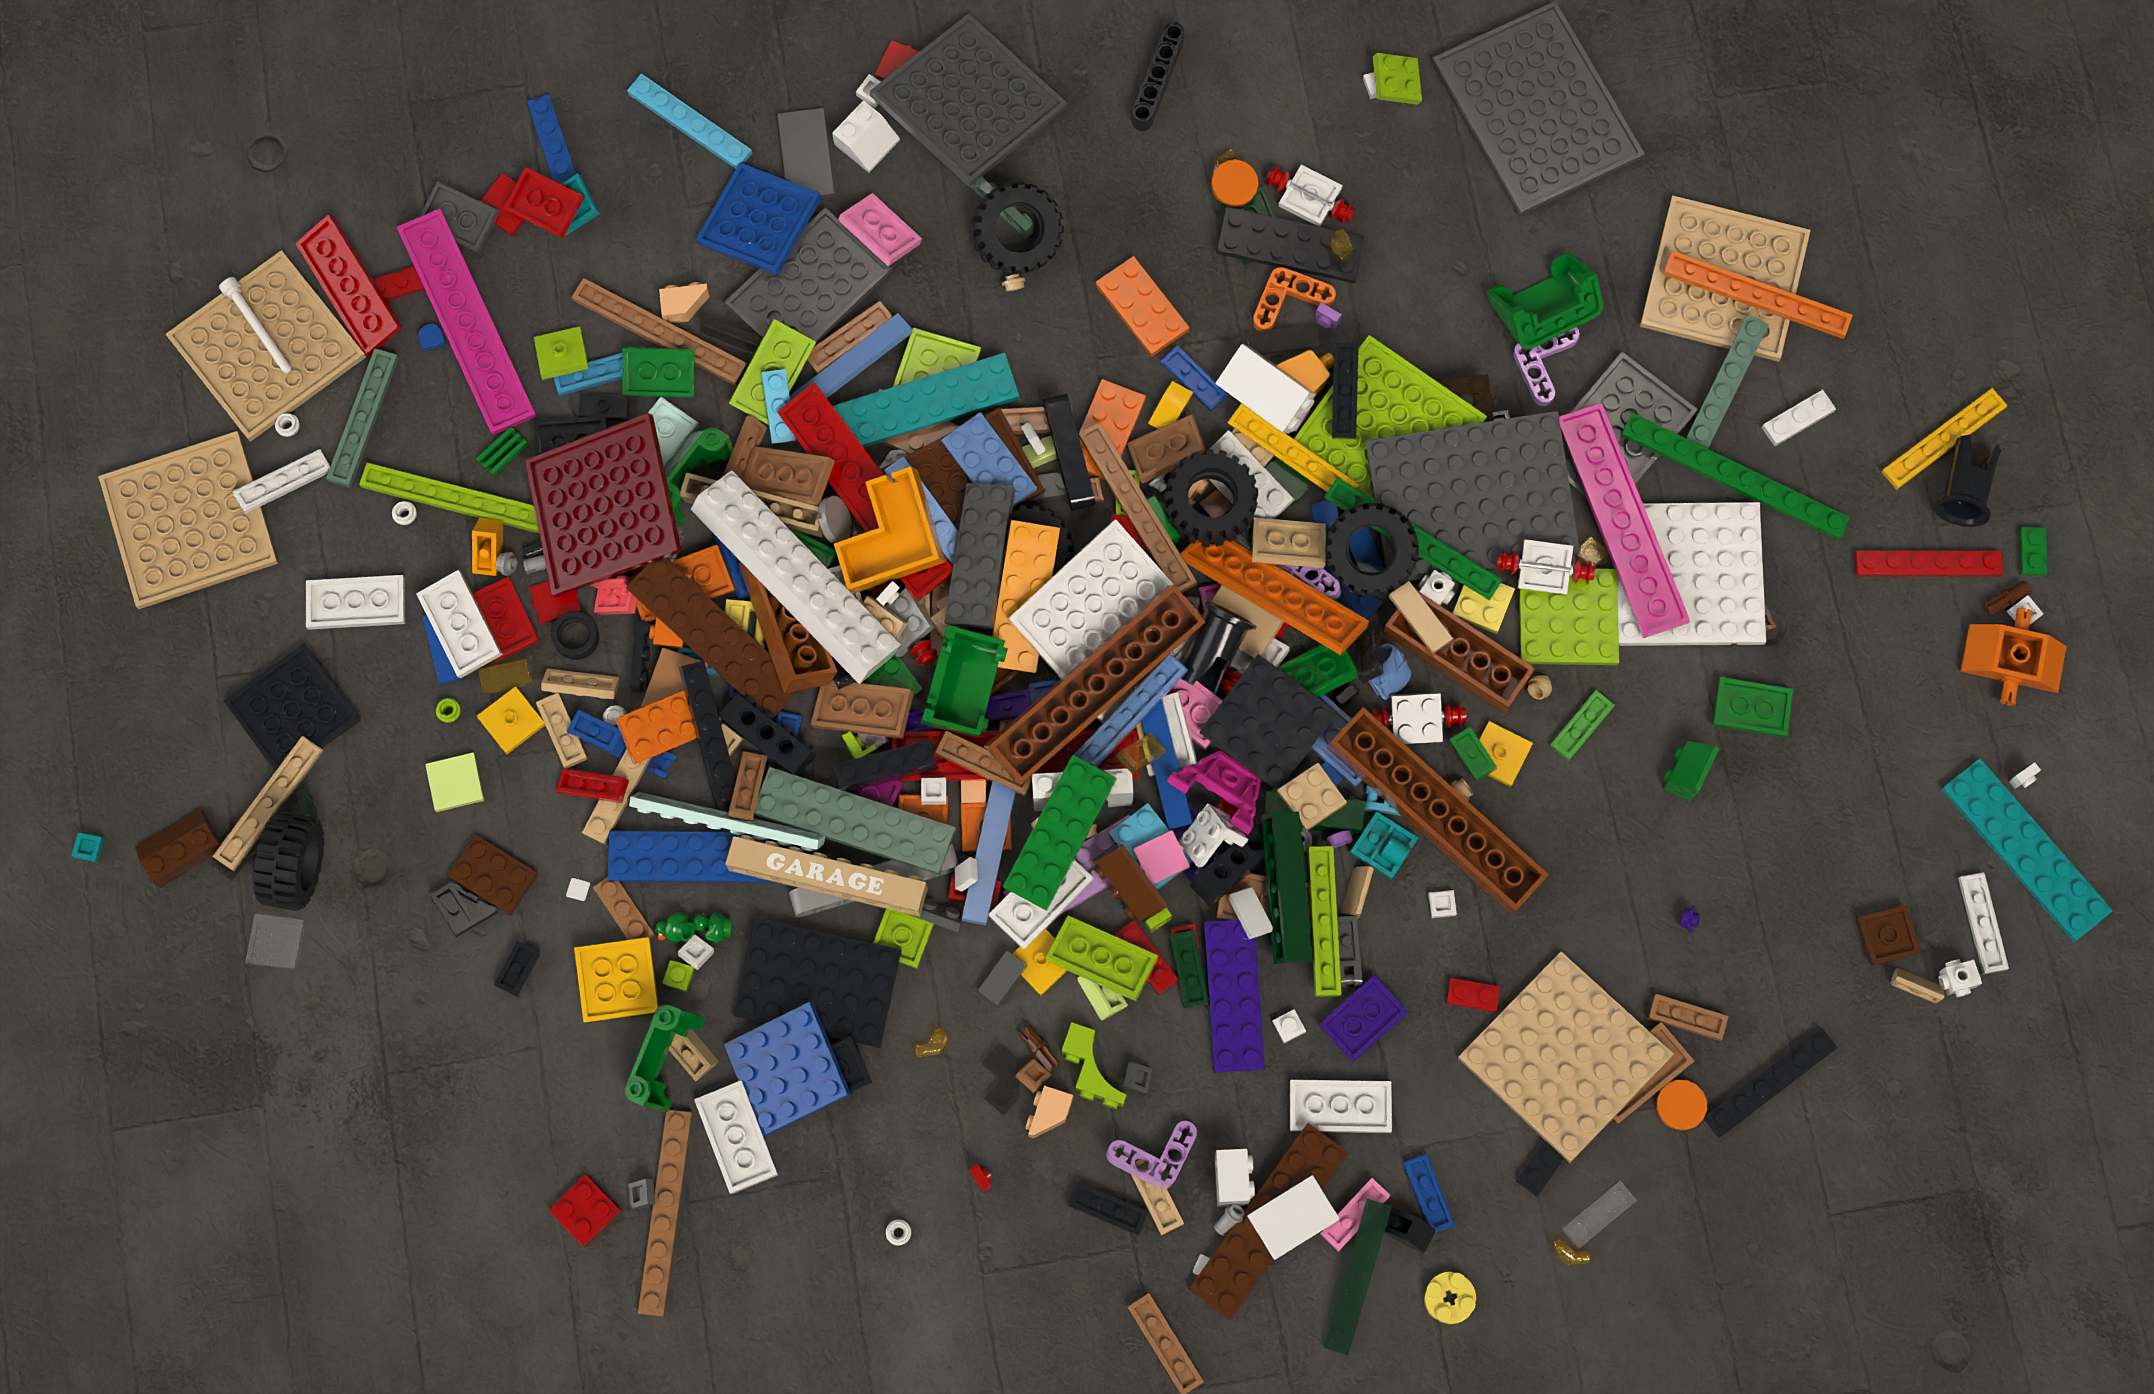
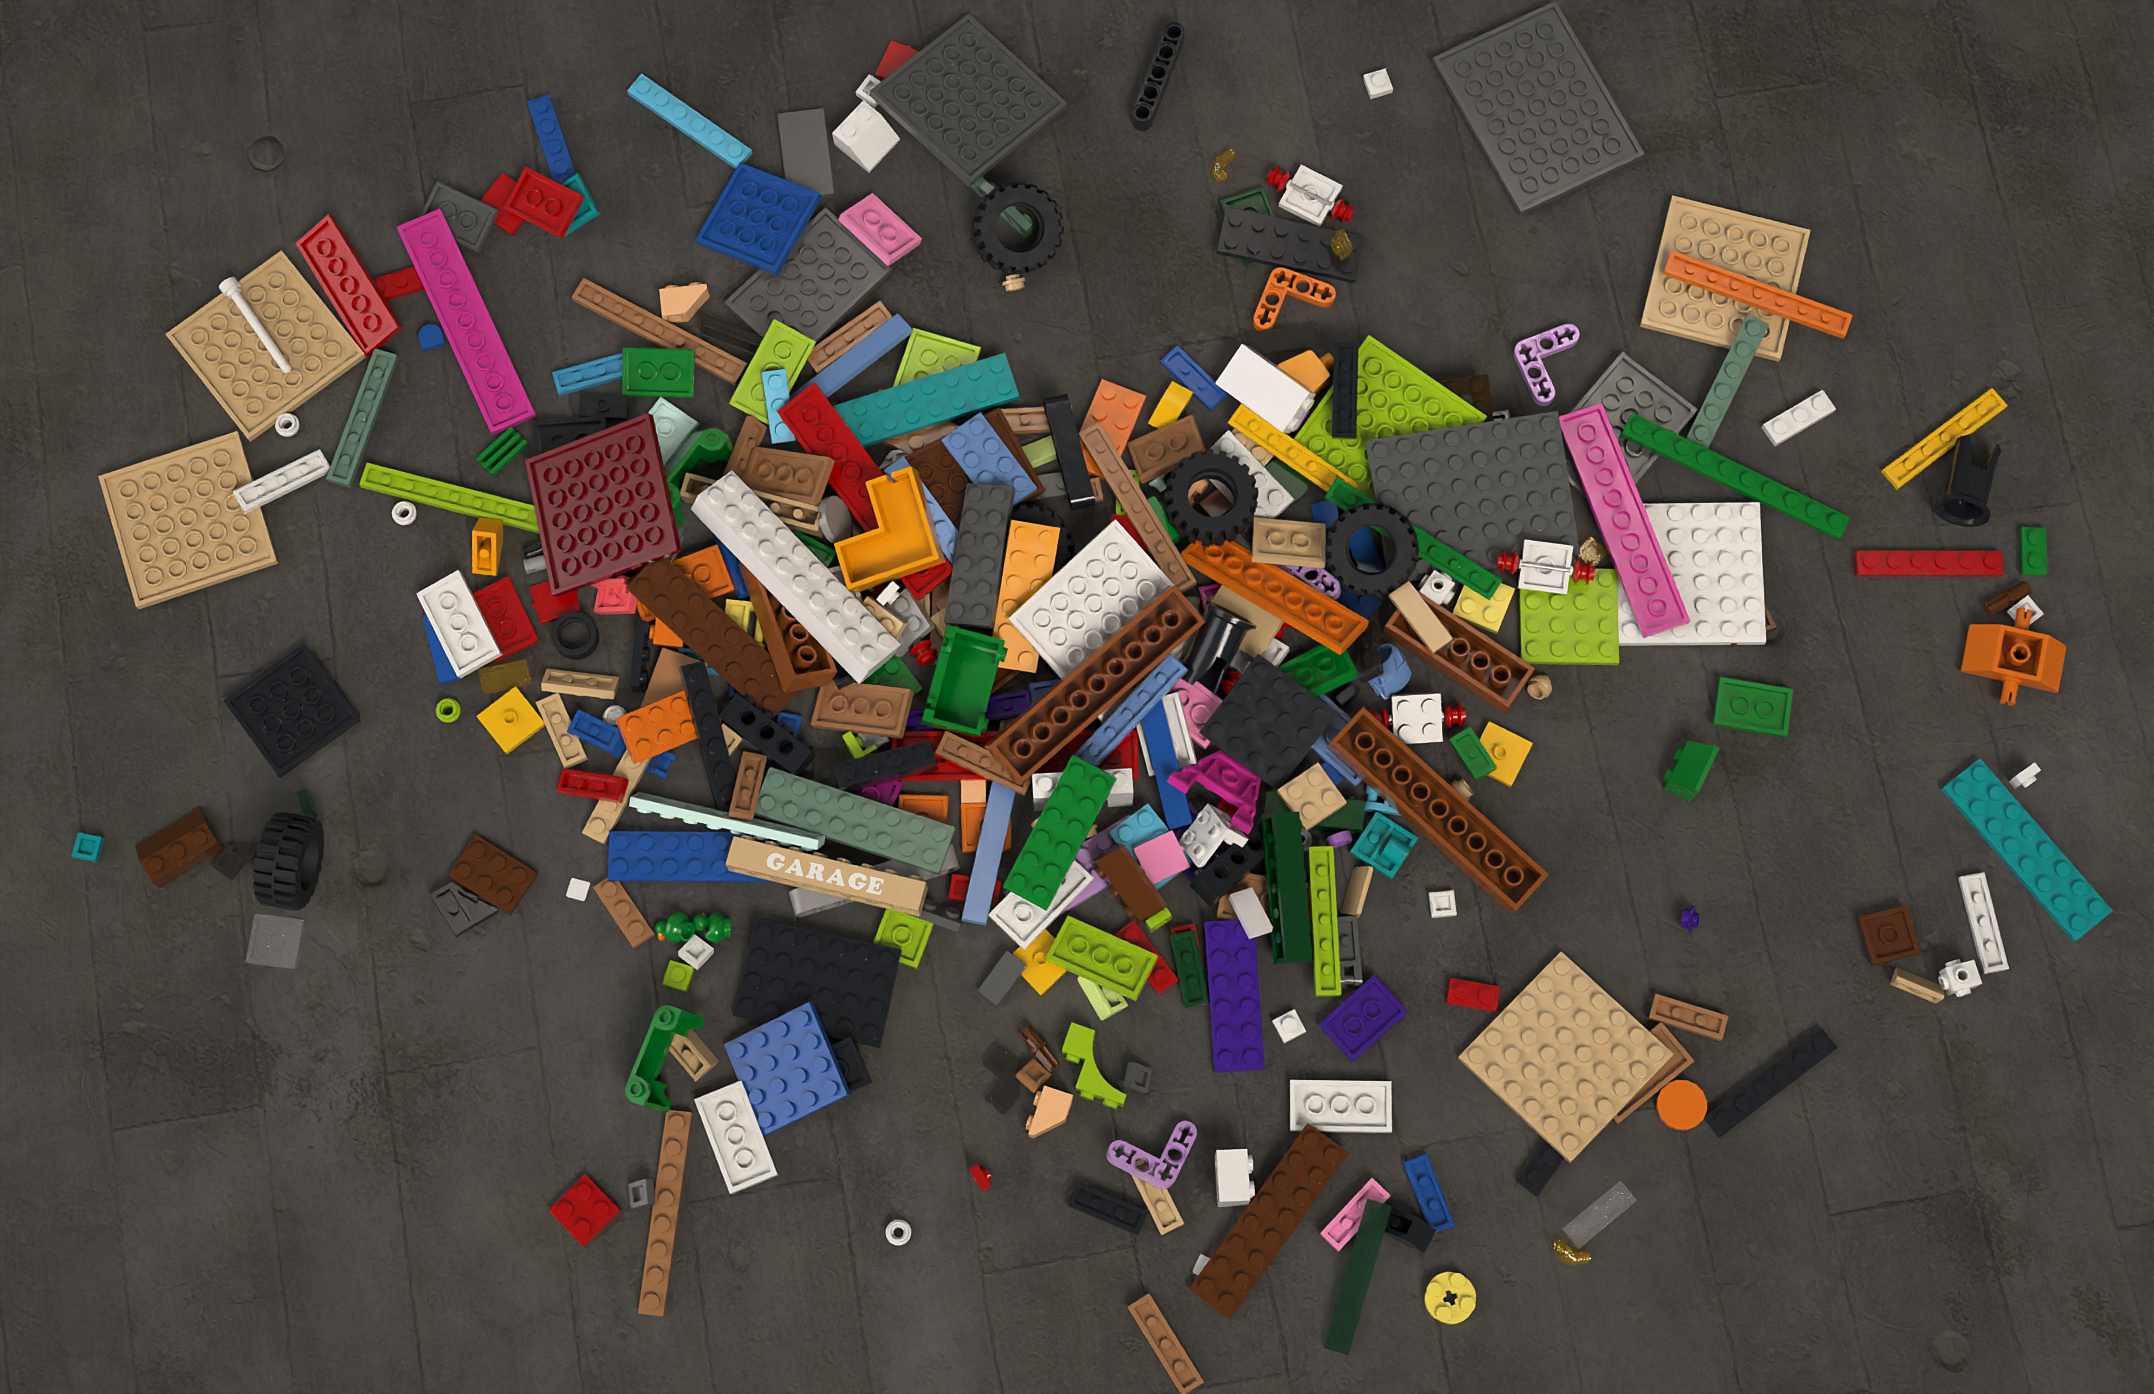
tan tile [213,736,323,871] -> none
white plate [306,575,405,630] -> none
yellowish green tile [425,752,485,812] -> none
black plate [494,940,541,997] -> none
light grey plate [496,552,517,576] -> none
lime plate [534,326,589,380] -> none
yellow plate [574,937,659,1023] -> none
clear yellow arm [915,1028,948,1058] -> none
white plate [921,778,946,805] -> none
white tile [955,857,978,891] -> none
white tile [1021,422,1045,456] -> none
orange plate [1095,256,1190,357] -> none
clear yellow tile [1116,733,1166,774] -> none
orange tile [1211,160,1259,207] -> none
light grey pin [1214,1204,1244,1236] -> none
white tile [1247,1175,1340,1260] -> none
medium lavender plate [1315,302,1342,330] -> none
lime plate [1373,53,1422,105] -> none
green windscreen [1487,251,1603,349] -> none
bright green tile [1550,690,1615,761] -> none

